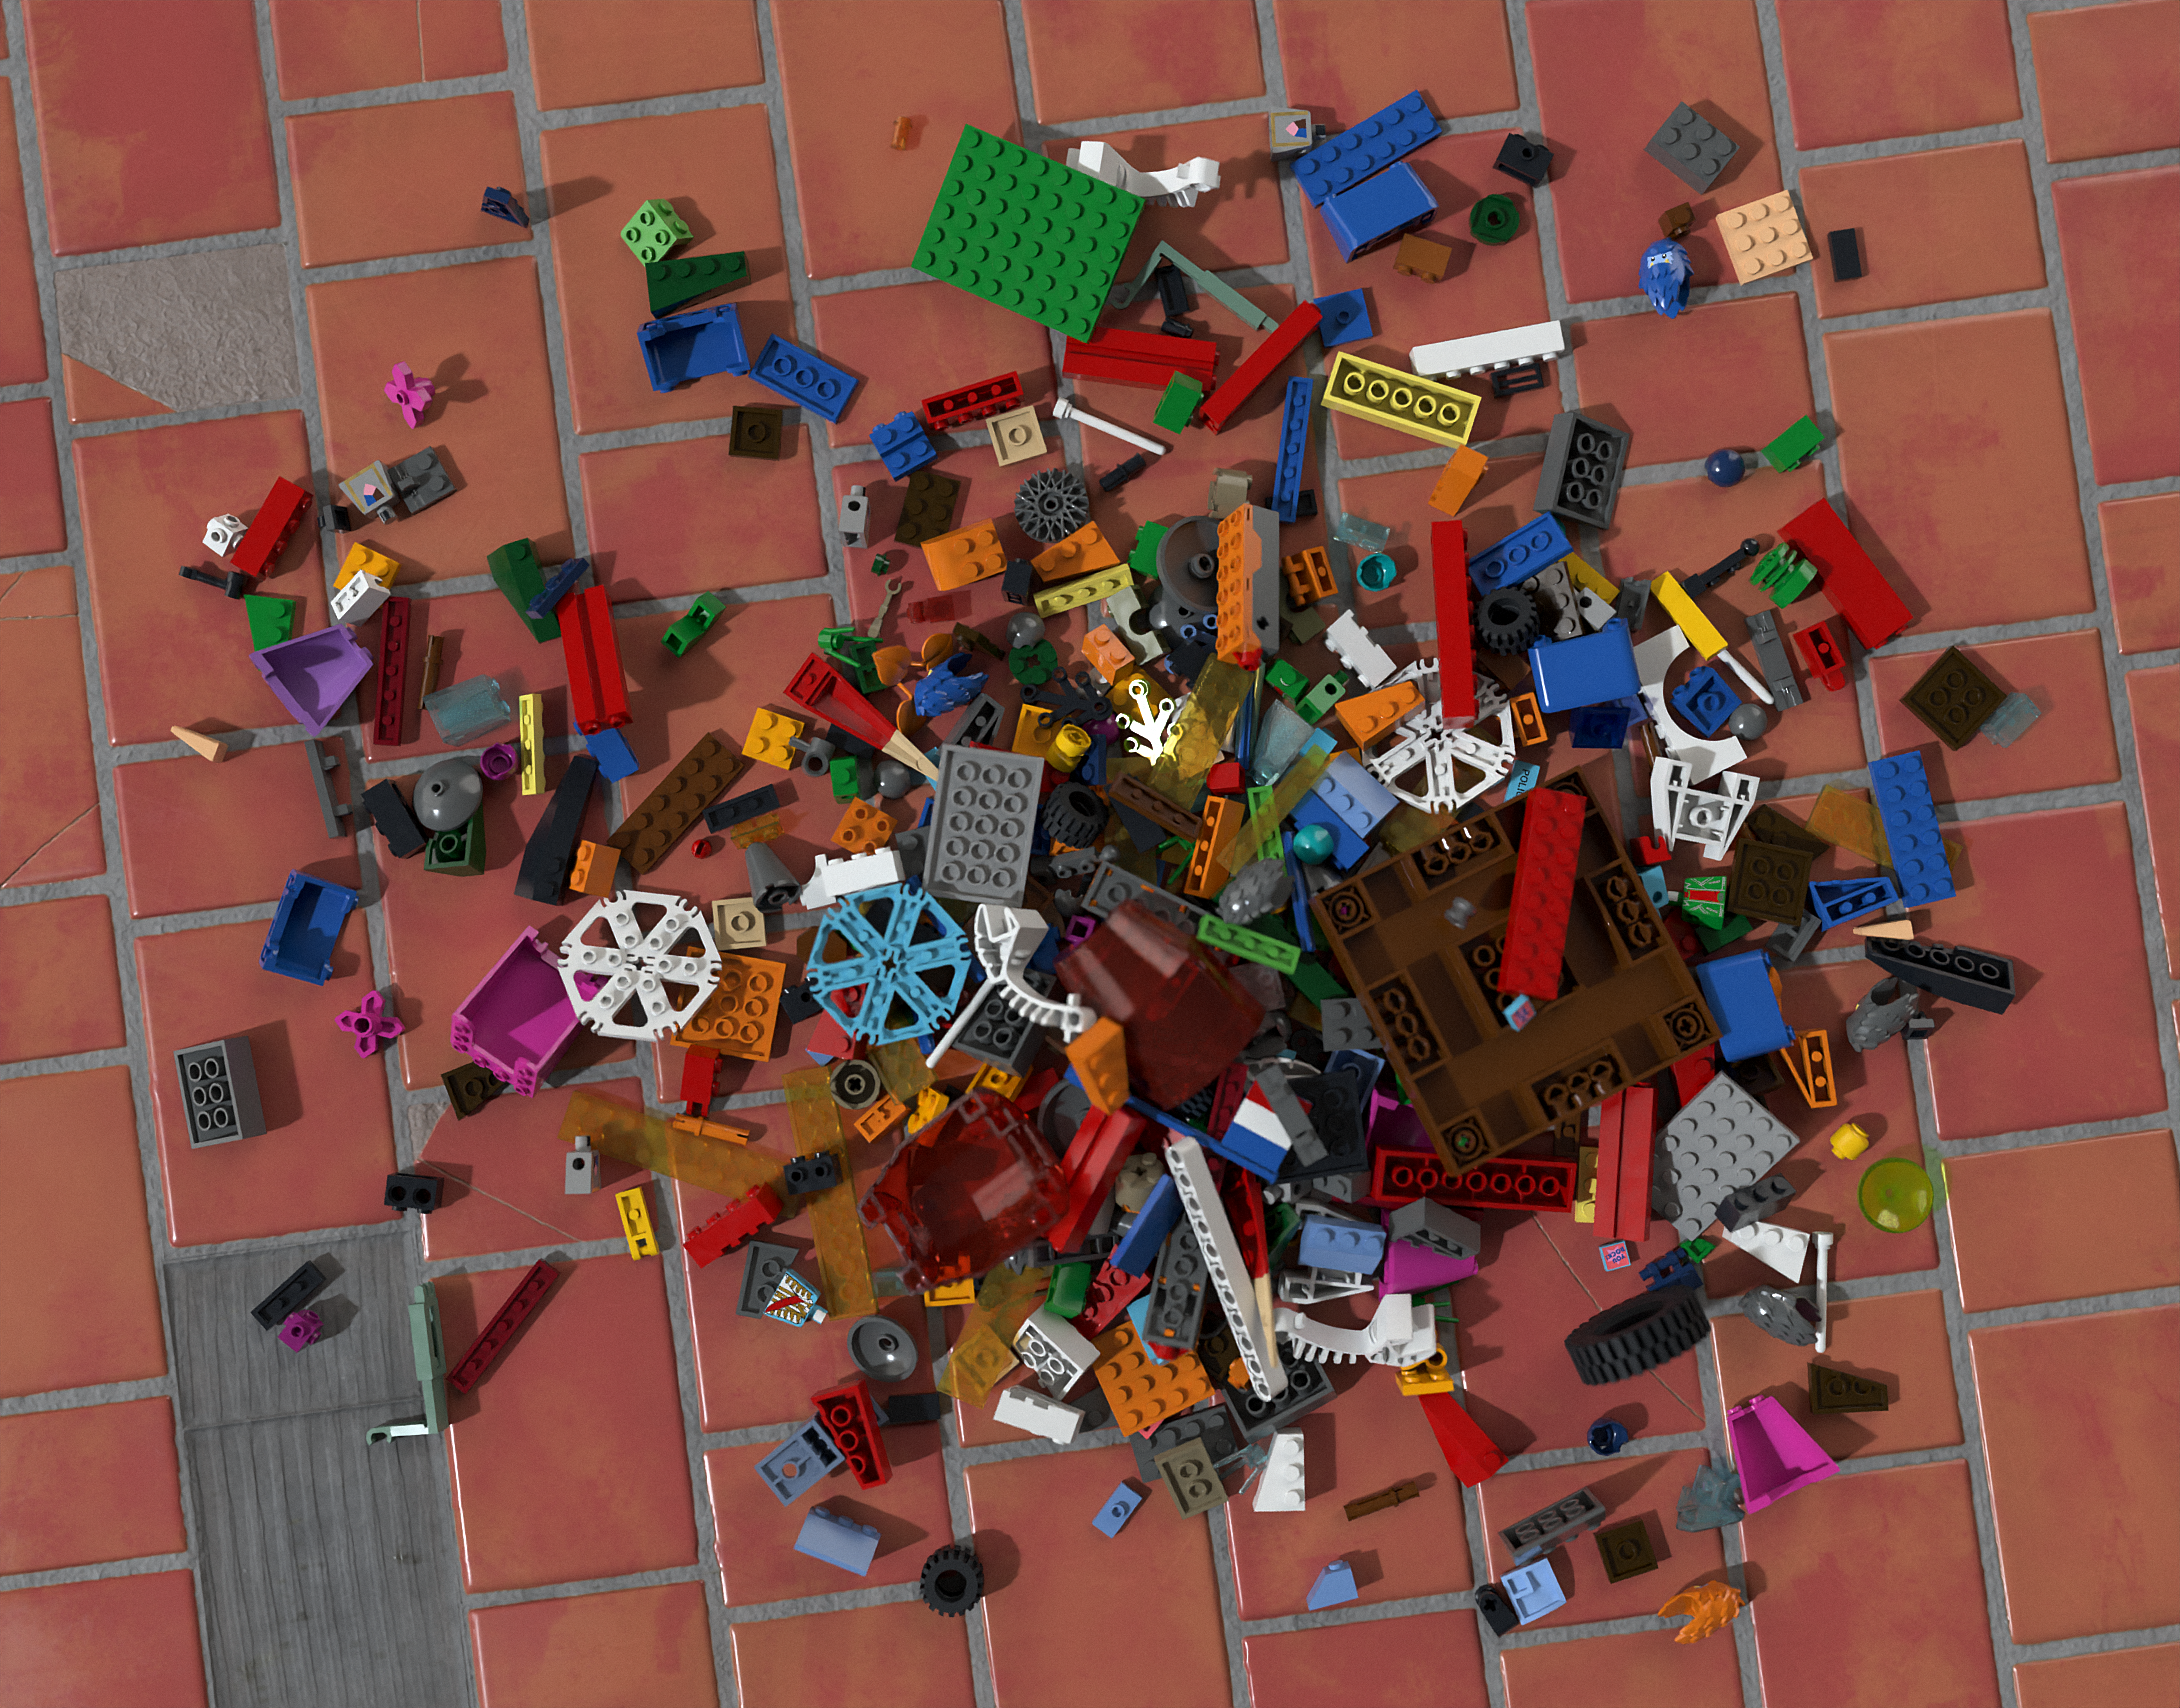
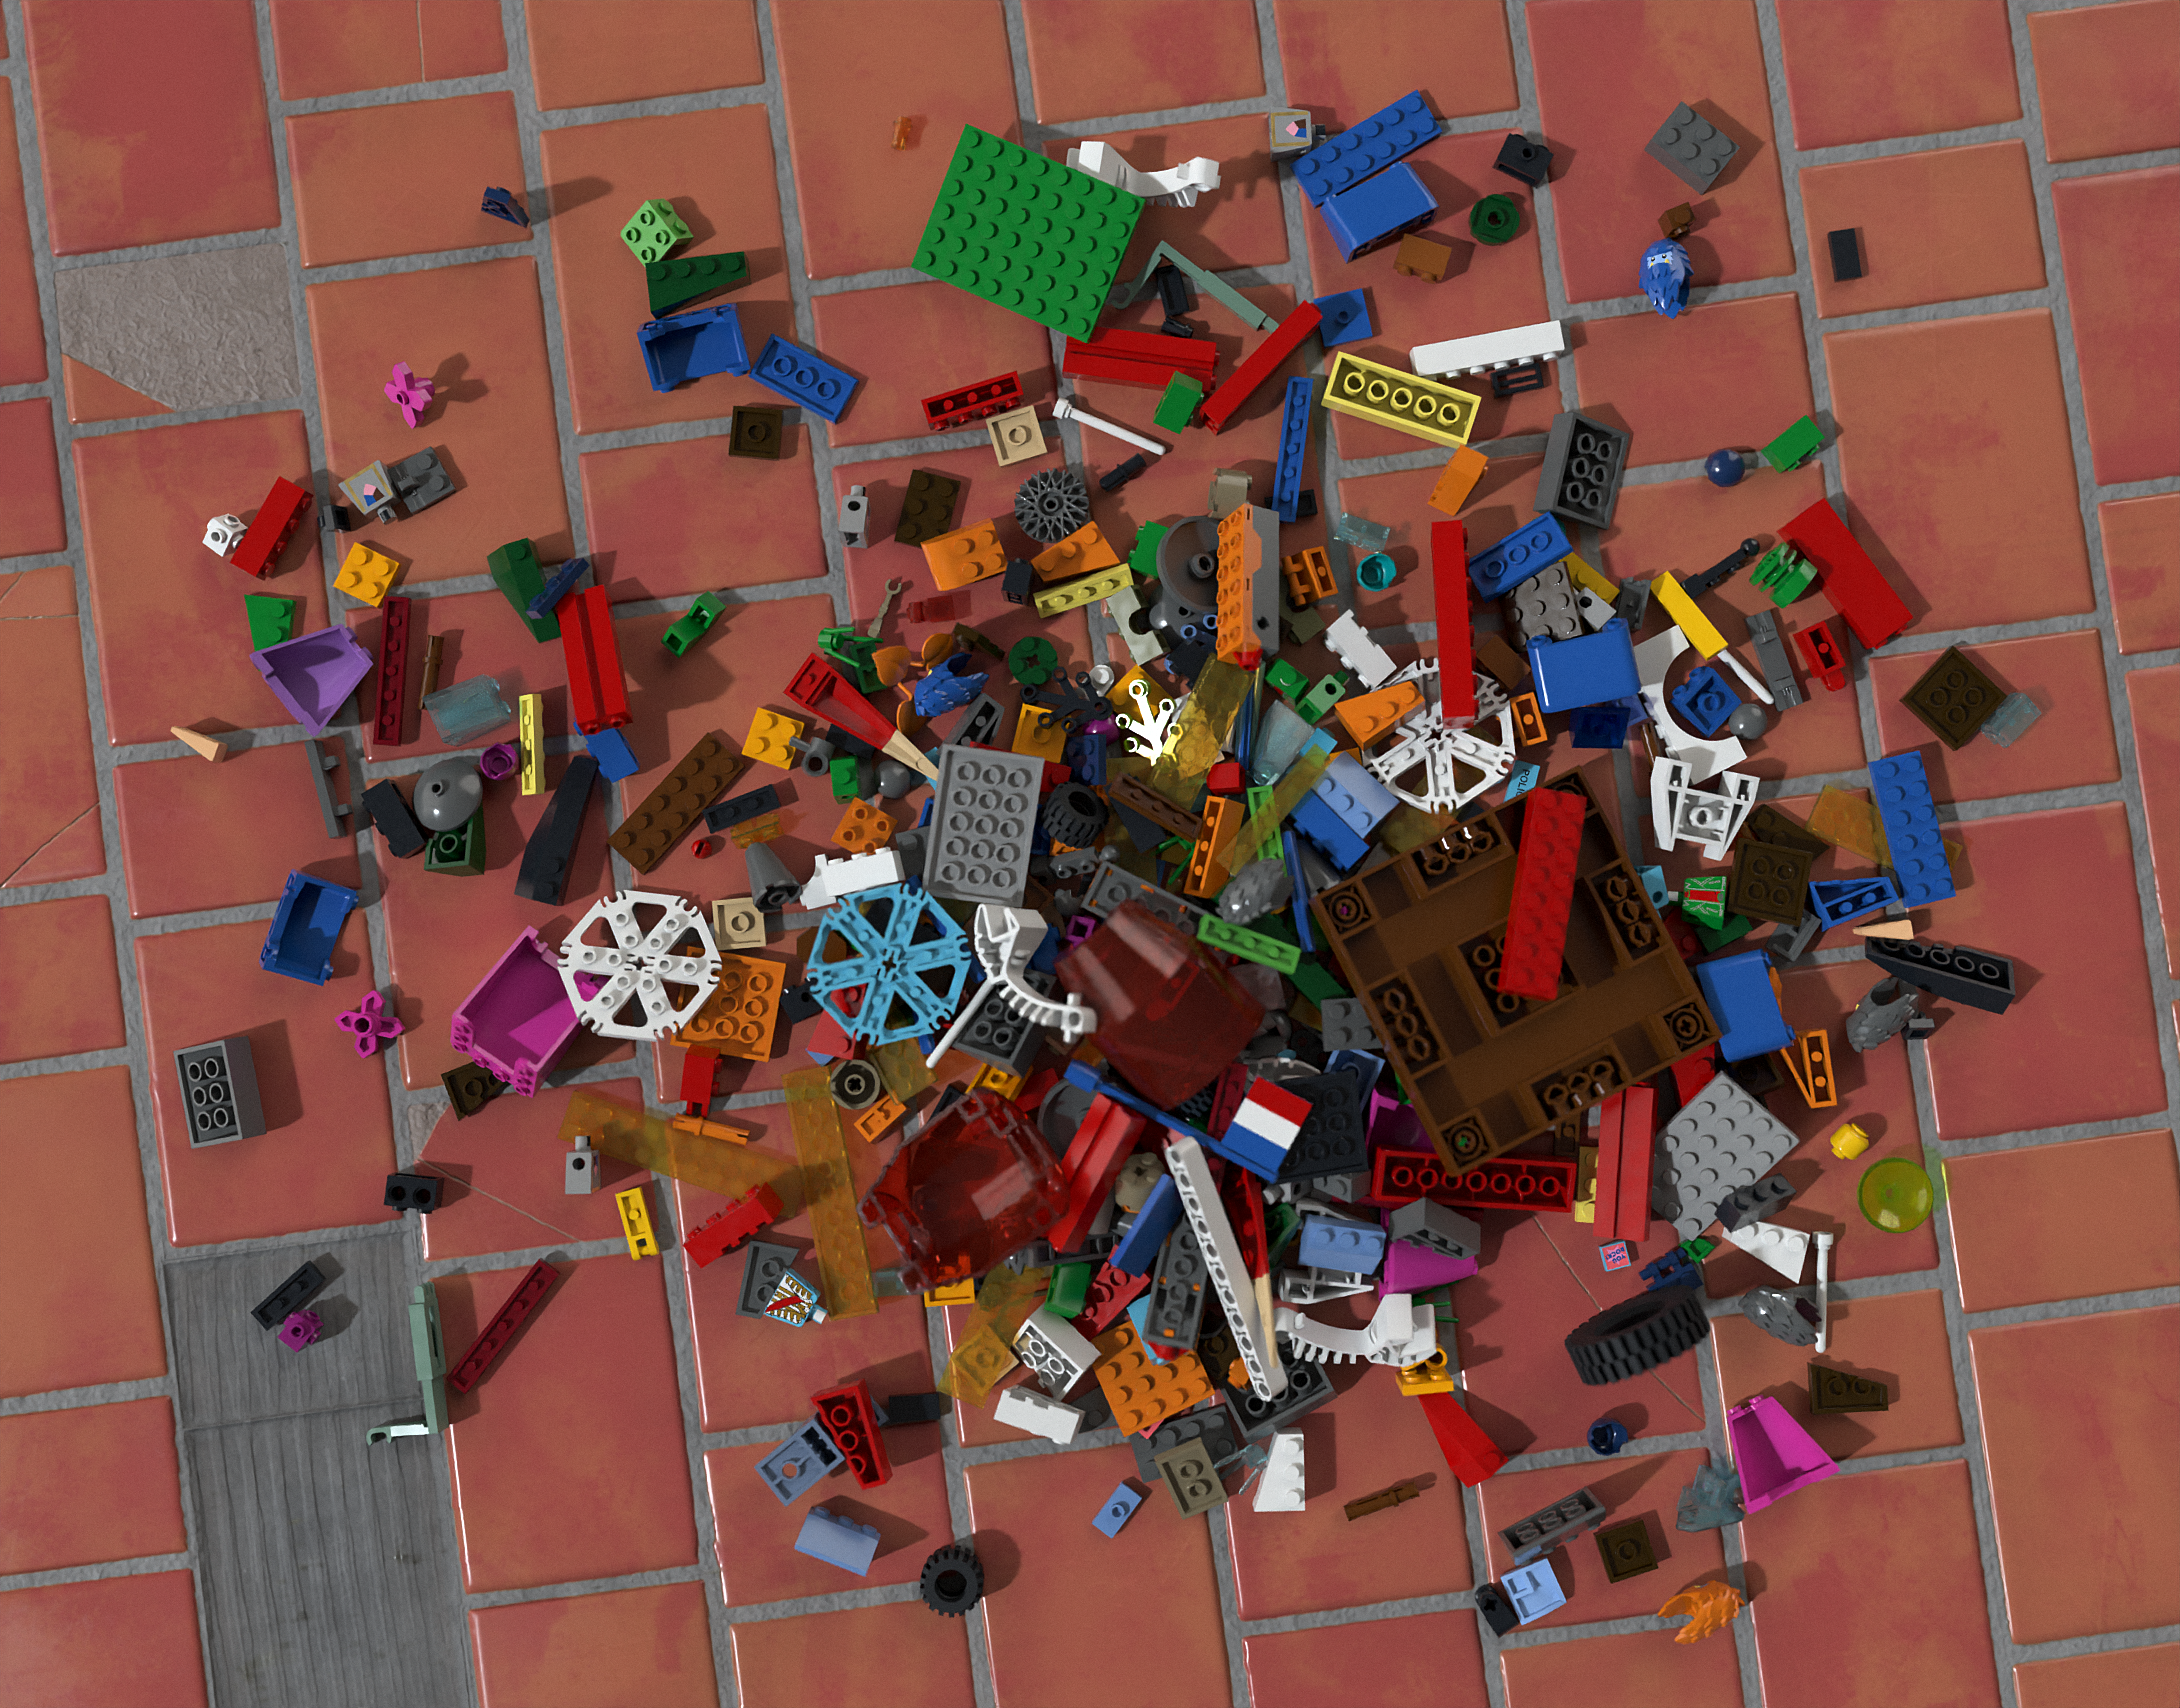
black brick [179,565,249,600] -> none
white hinge [331,570,391,627] -> none
orange brick [569,839,621,898] -> none
black brick [783,1150,844,1196] -> none
dark grey dish [847,1315,918,1382] -> none
blue plate [869,411,938,482] -> none
dark green plate [871,553,890,577] -> none
light orange plate [908,1085,949,1146] -> none
dark grey hair [1005,612,1046,649] -> none
yellow wheel [1046,725,1091,772] -> none
orange wedge [1065,1017,1129,1115] -> none
orange brick [1081,624,1135,686] -> none
dark grey hinge [1254,1063,1328,1167] -> none
teal hair [1293,824,1334,865] -> none
medium blue slope [1306,1560,1359,1611] -> none
flat silver wheel [1444,897,1477,929] -> none
black tyre [1473,586,1540,656] -> none
tile [1504,995,1536,1031] -> none
red hinge [1629,836,1672,866] -> none
light nougat plate [1715,190,1813,286] -> none

